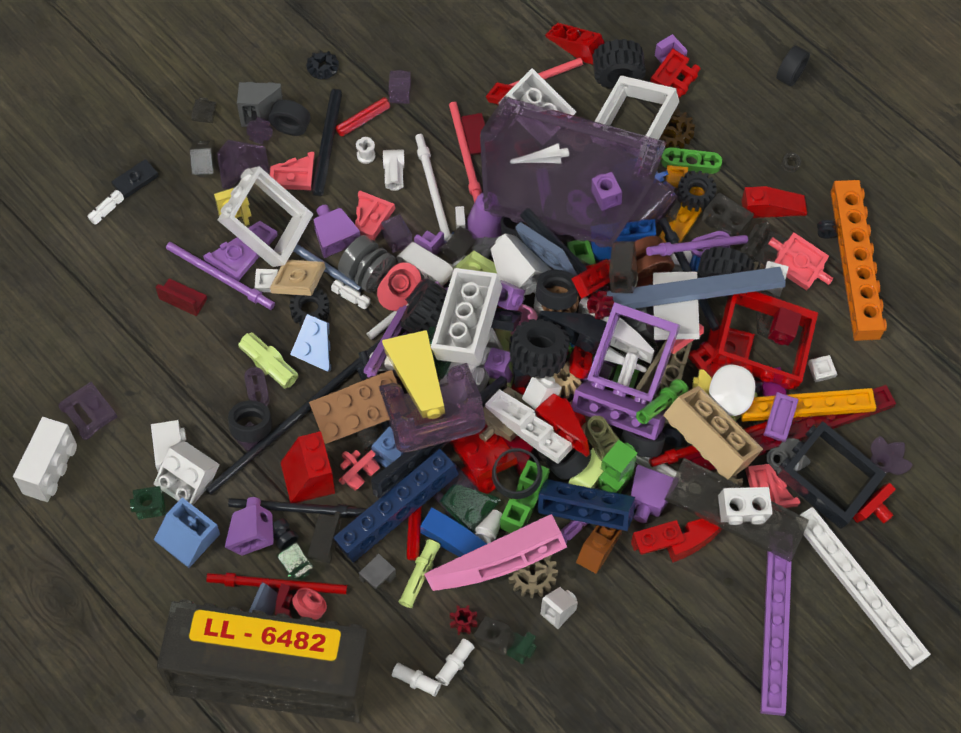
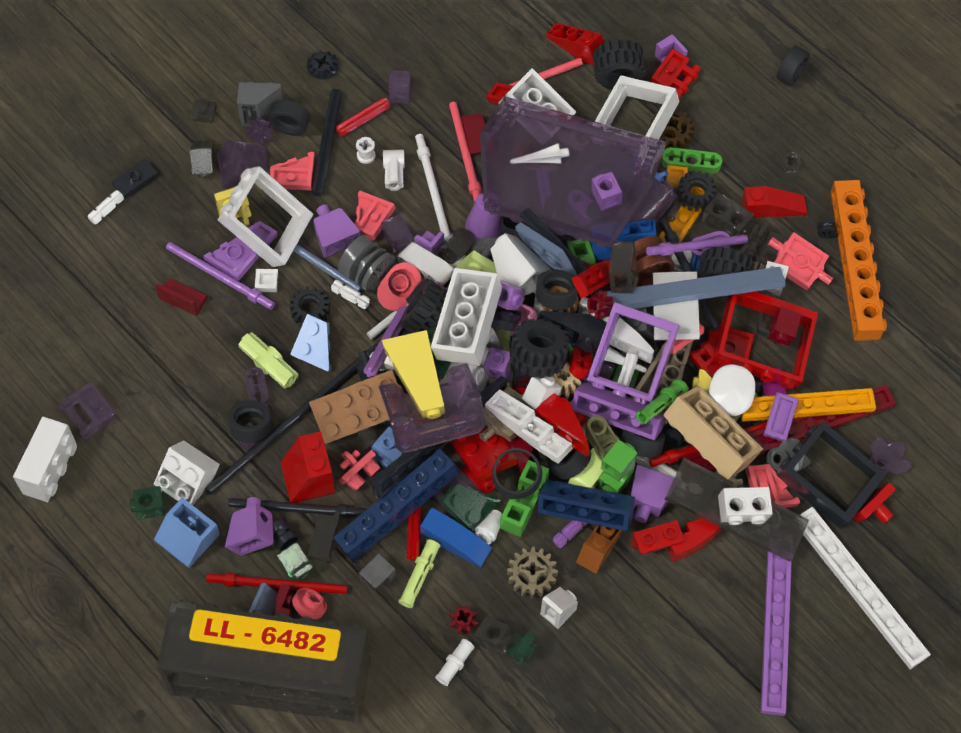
white slope [151,420,186,472] -> none
tan tile [270,260,326,296] -> none
white pin [392,662,441,697] -> none
bright pink slope [425,514,567,591] -> none
white tile [455,206,465,236] -> none
white tile [808,355,837,382] -> none

